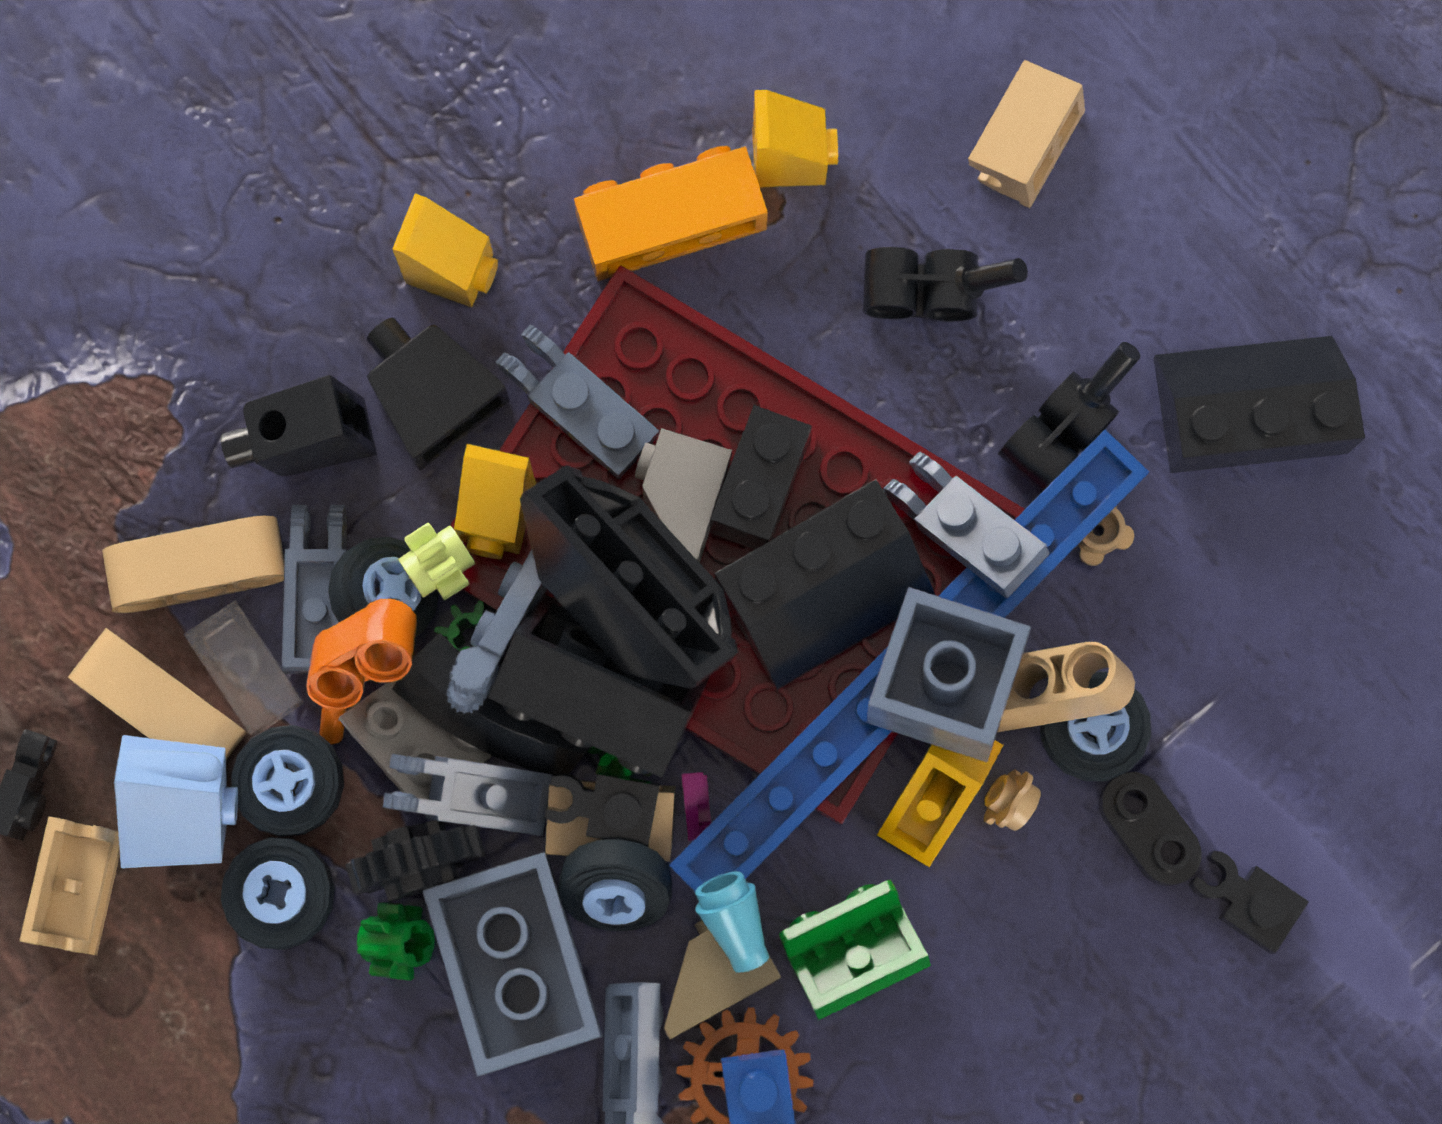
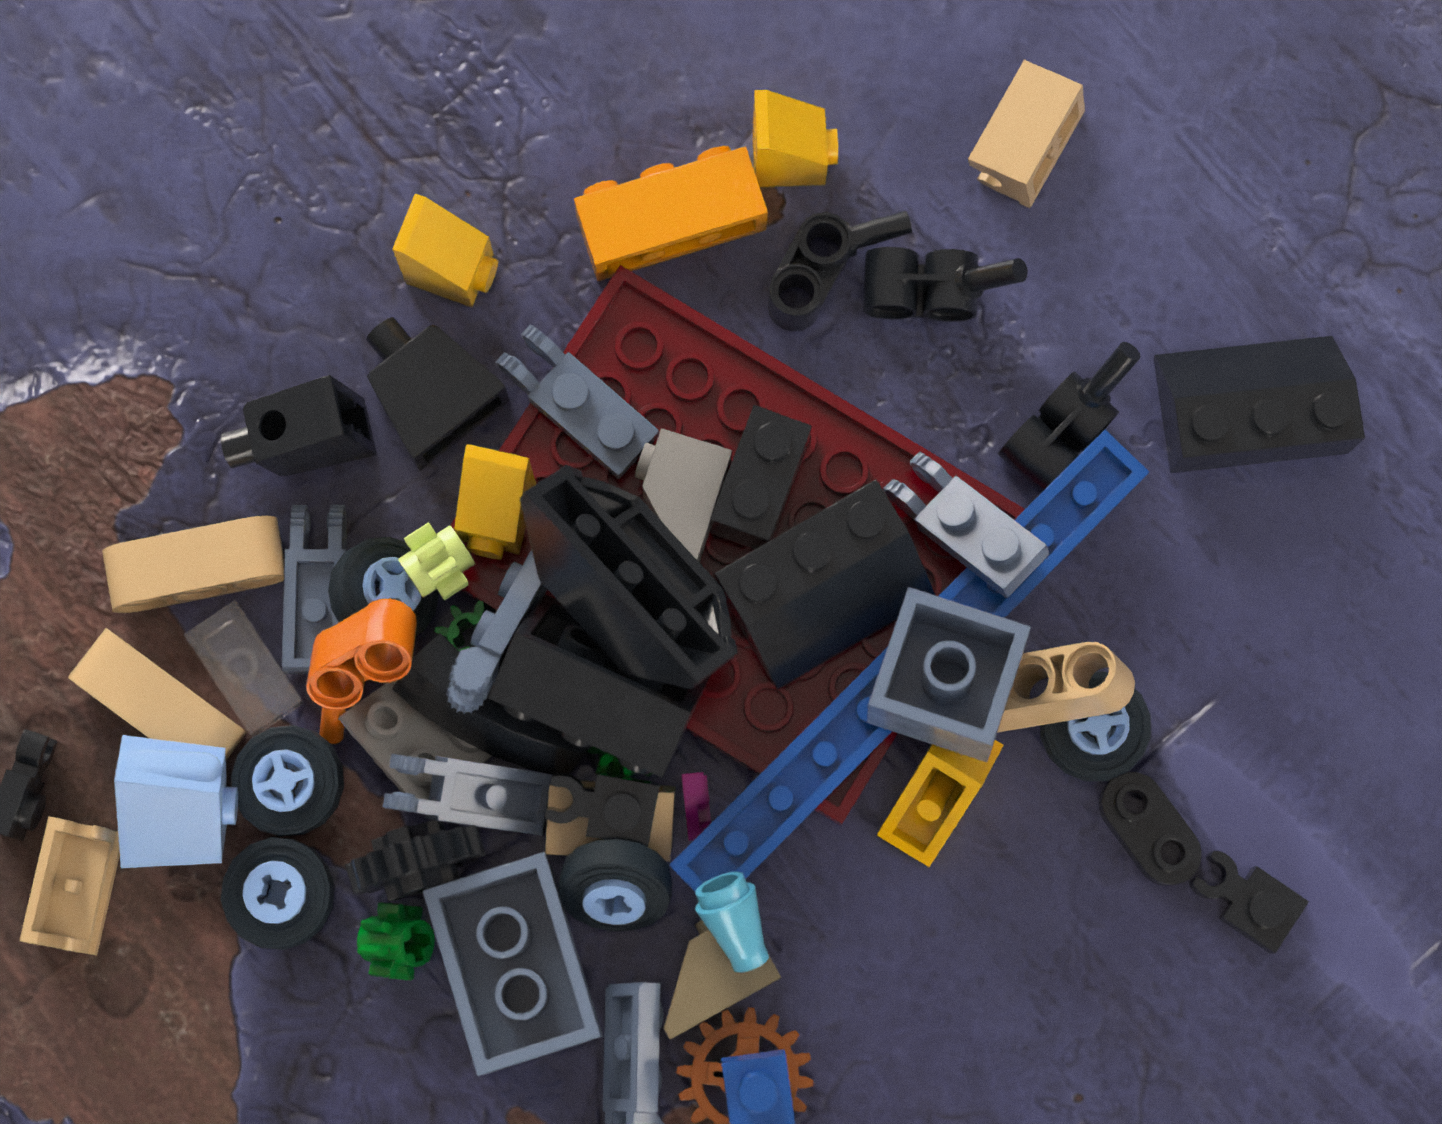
green bracket [779,880,931,1021] -> none
tan plate [984,769,1041,831] -> none
tan plate [1078,506,1134,566] -> none
none -> black beam [768,210,912,332]

